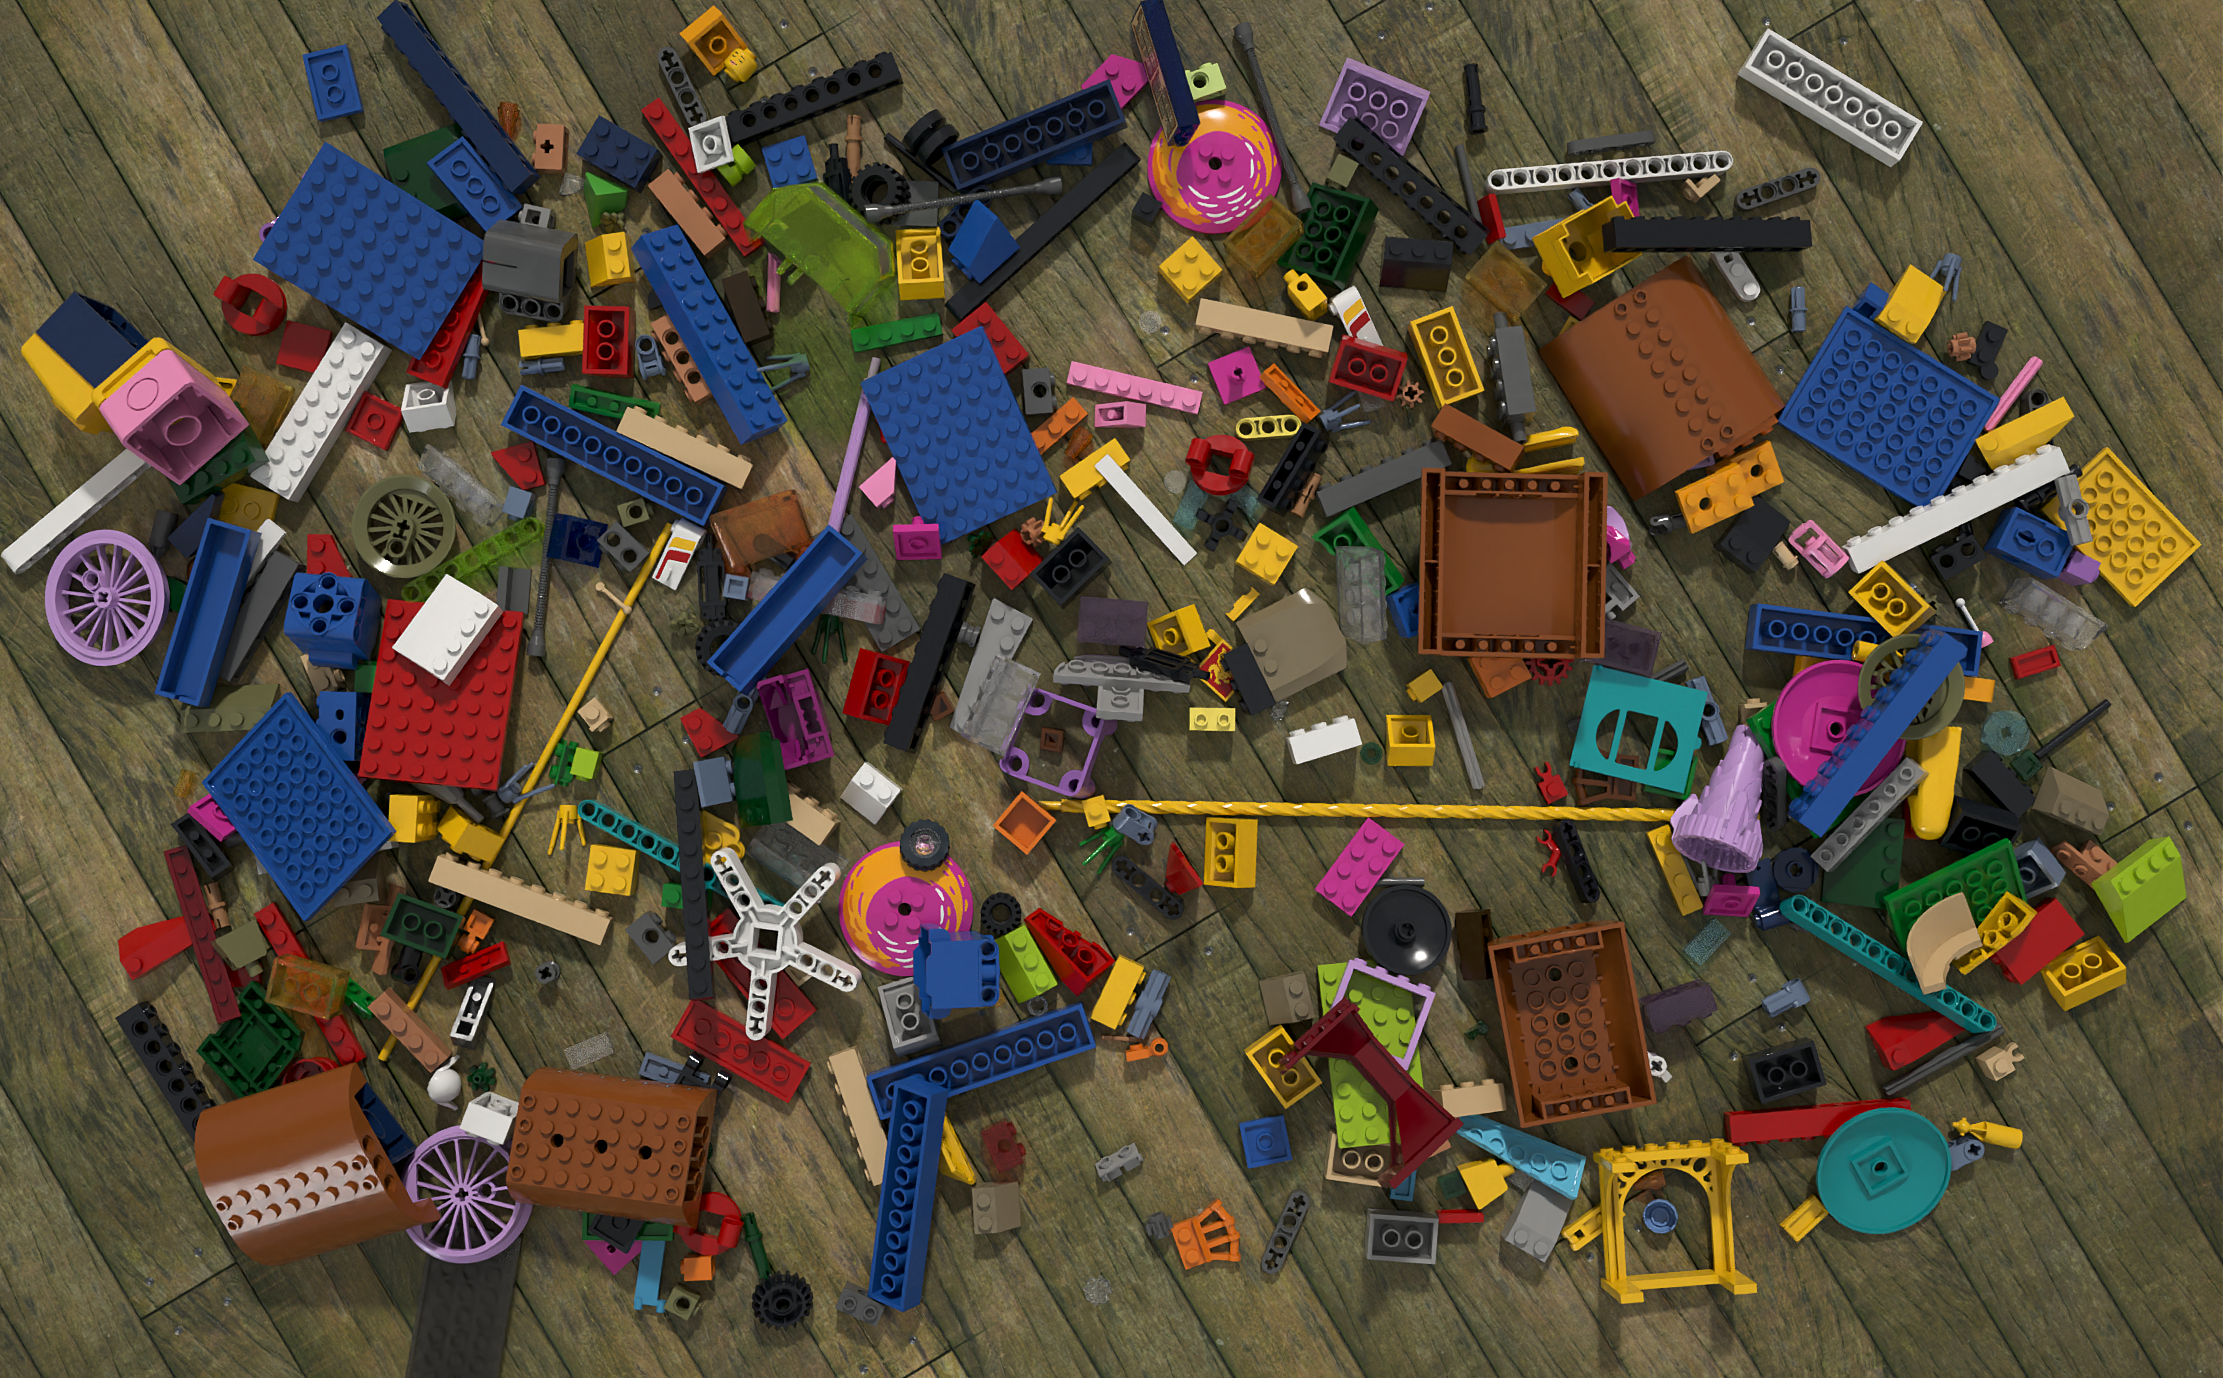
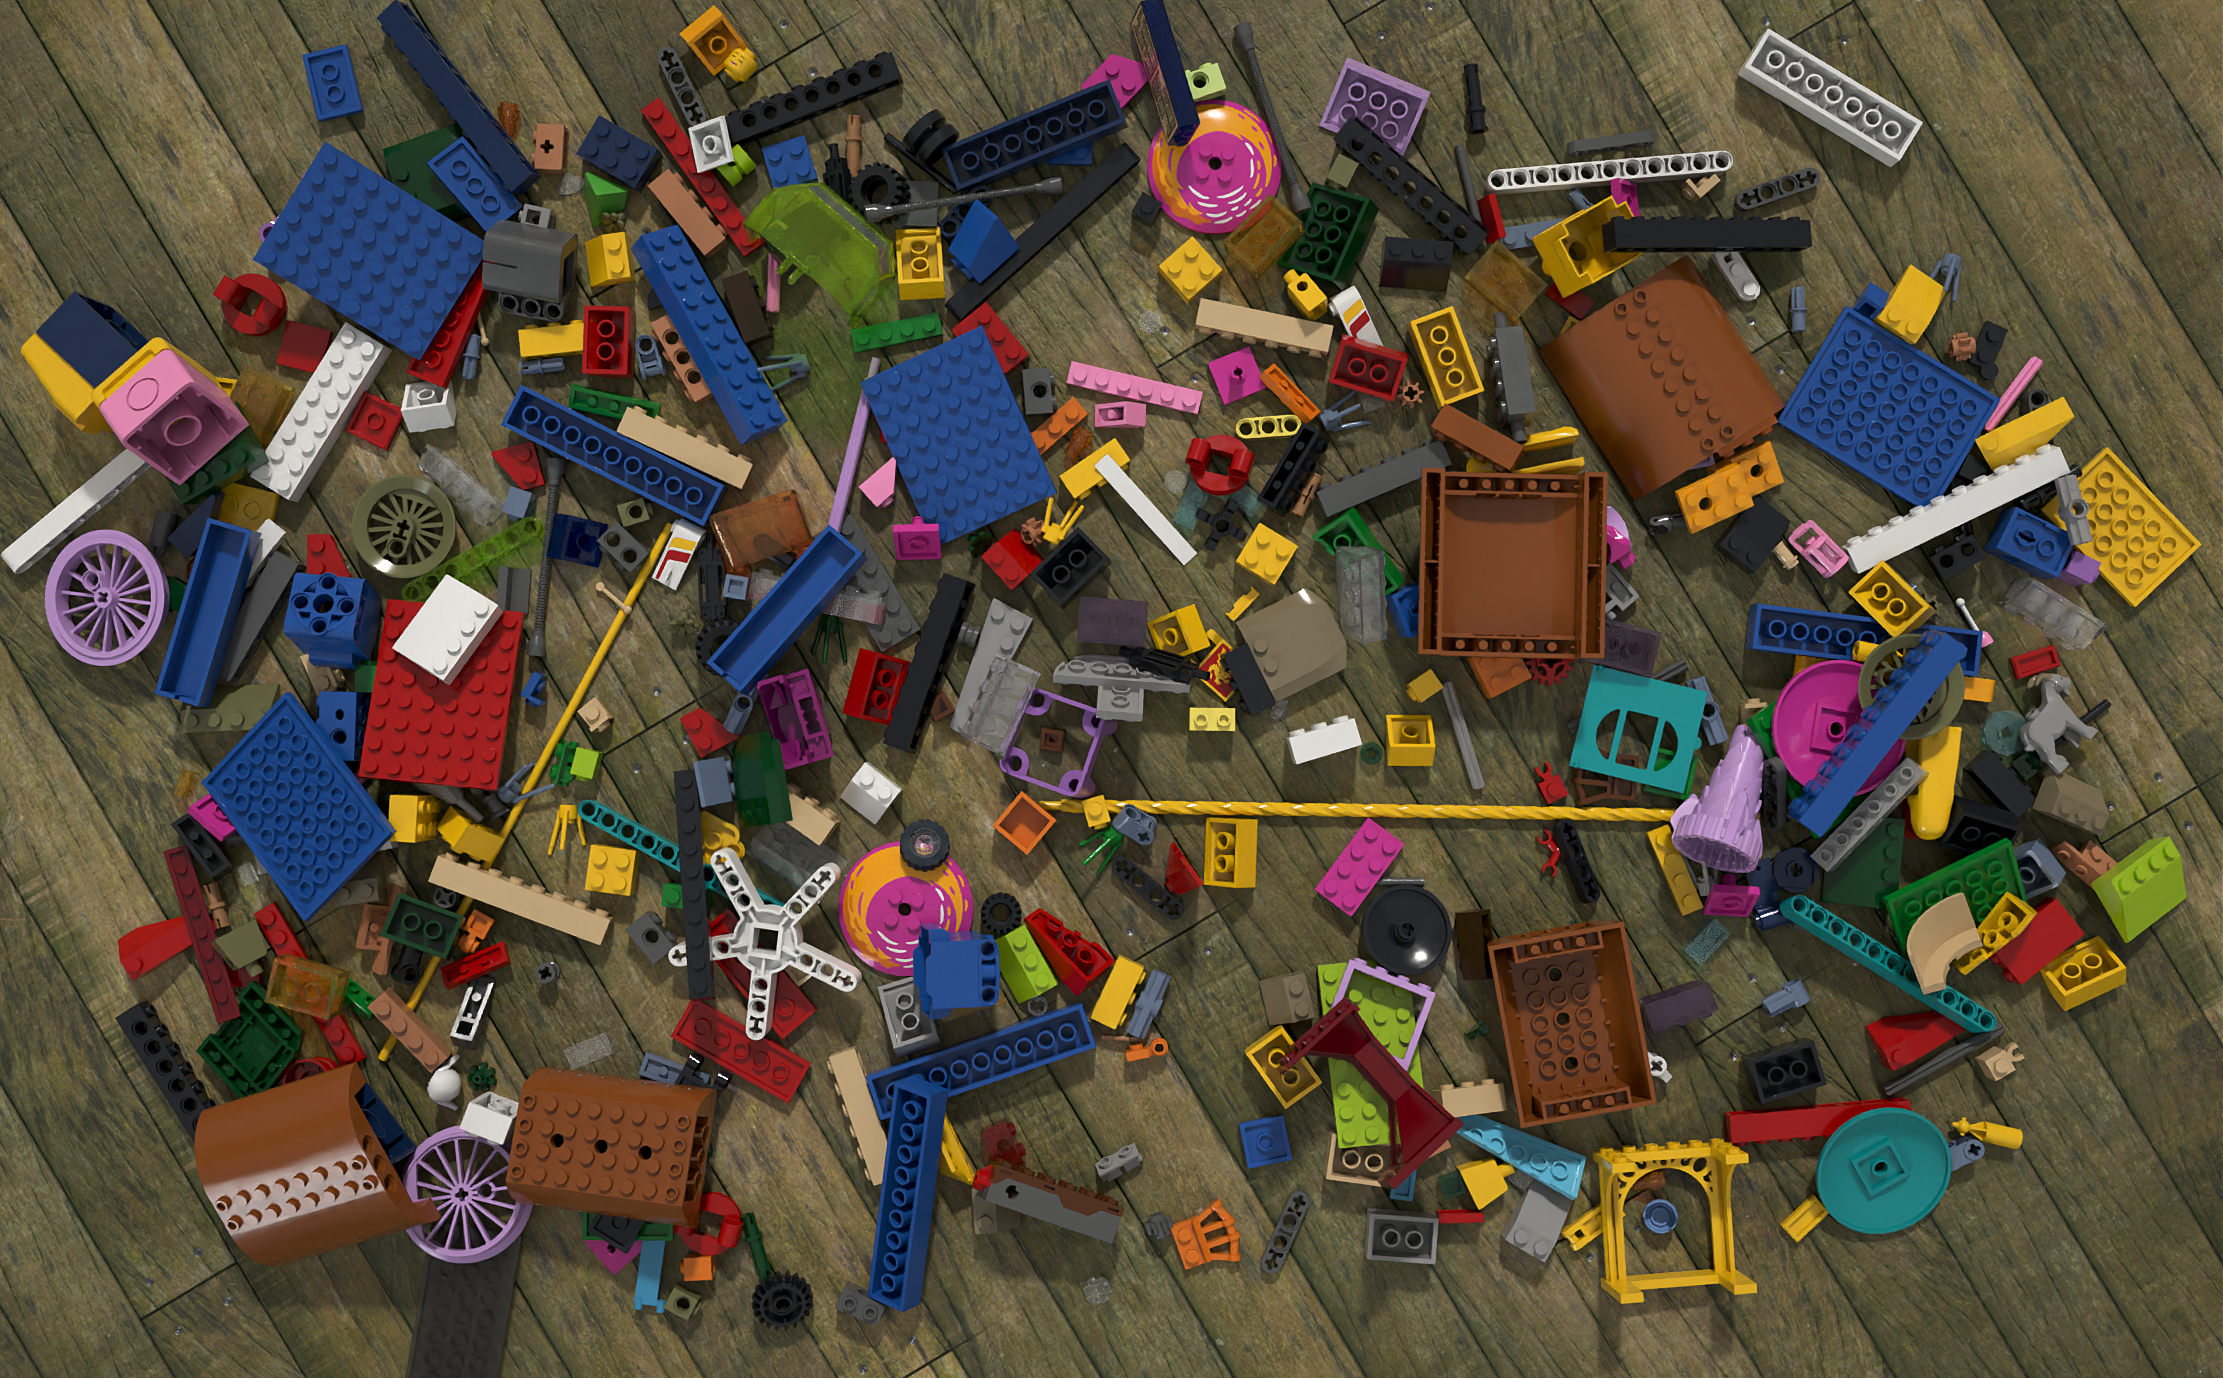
none -> clear piece [237,862,260,887]
none -> blue bracket [520,671,547,708]
none -> piece [973,1157,1124,1244]
none -> light grey animal [2020,673,2098,774]

